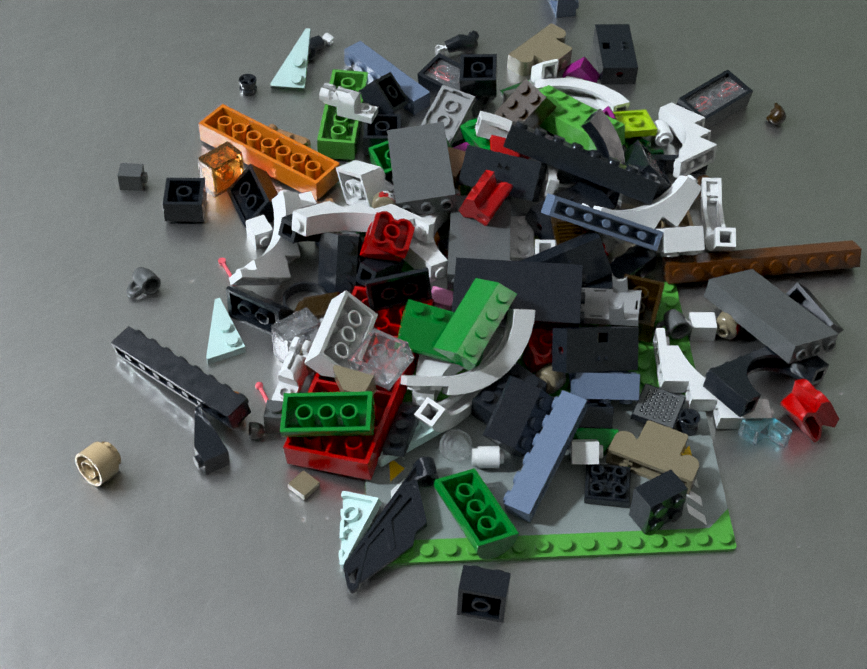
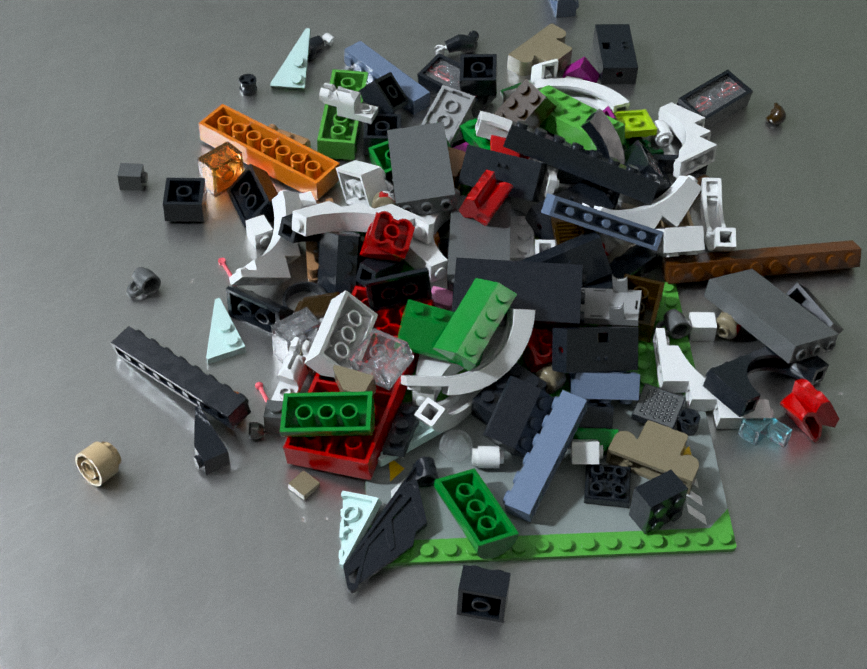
none -> medium nougat plate [305,241,319,283]

